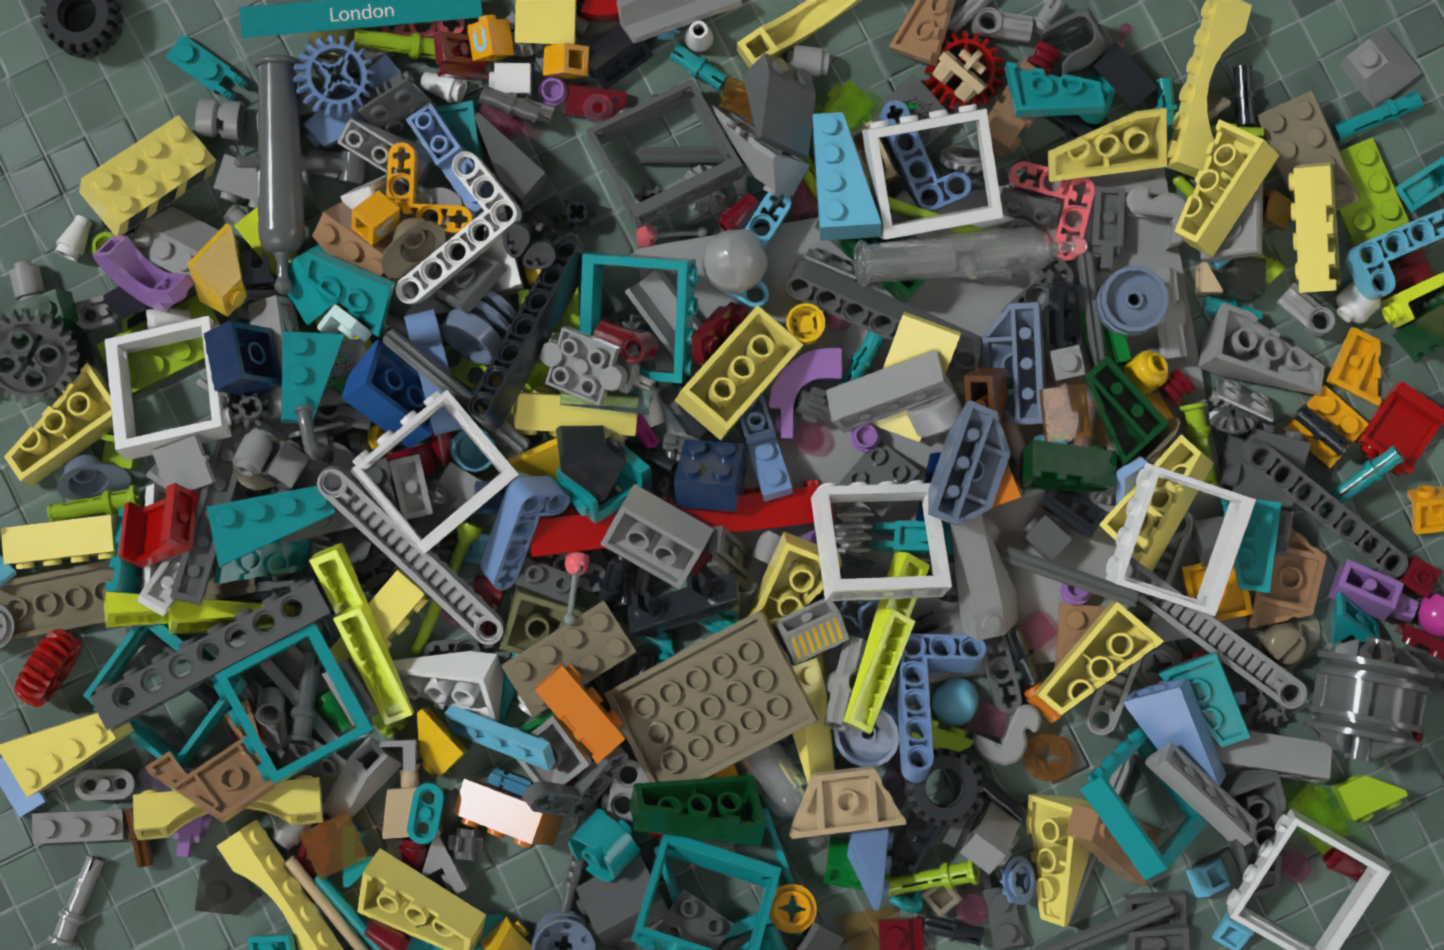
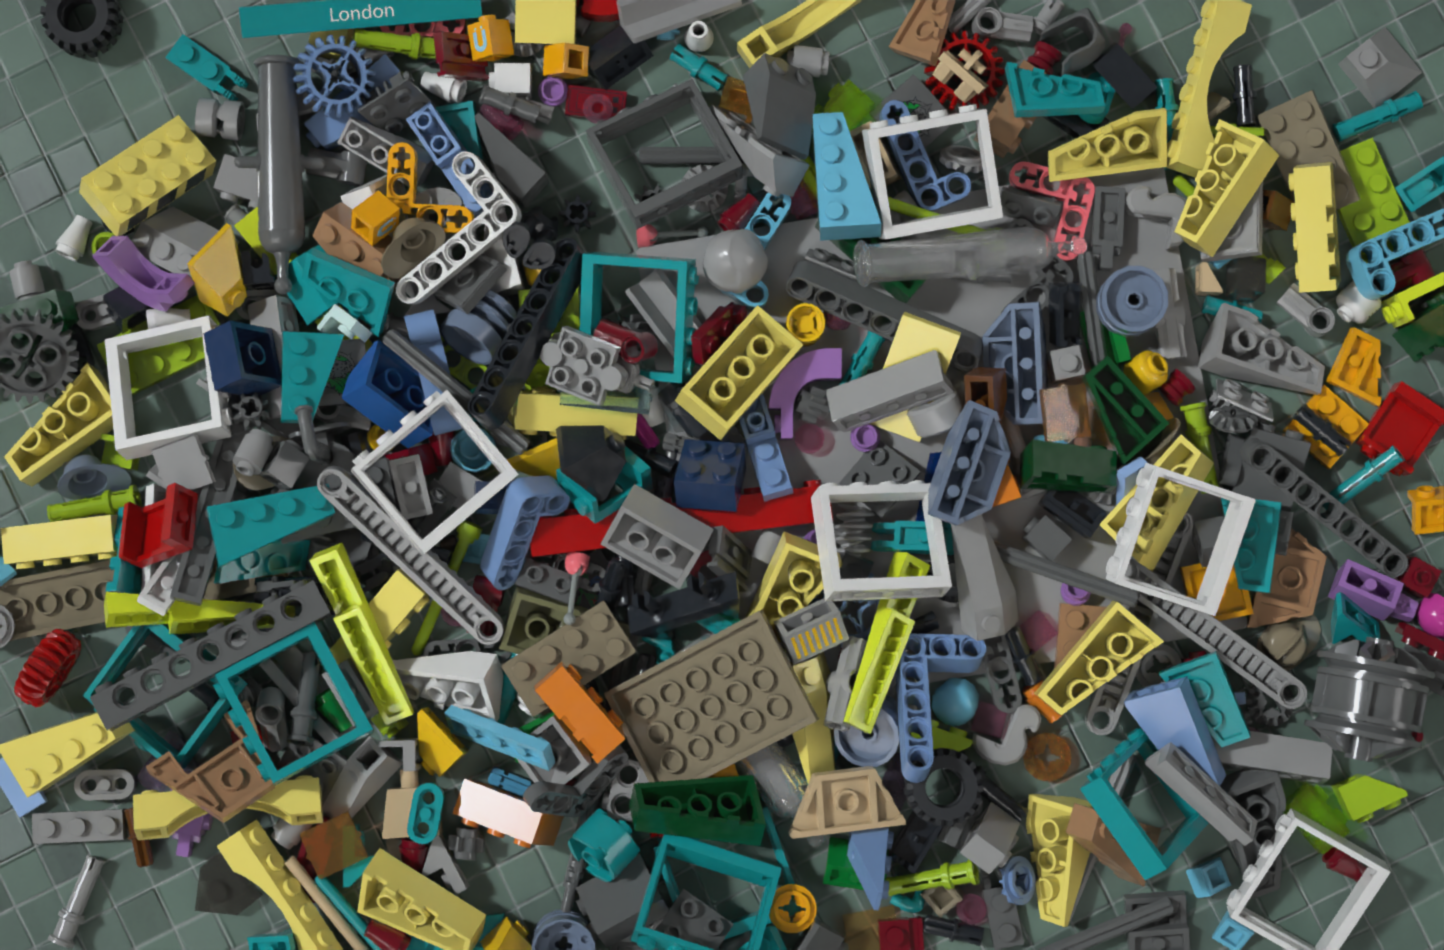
clear pink plate [1281,852,1311,883] -> none

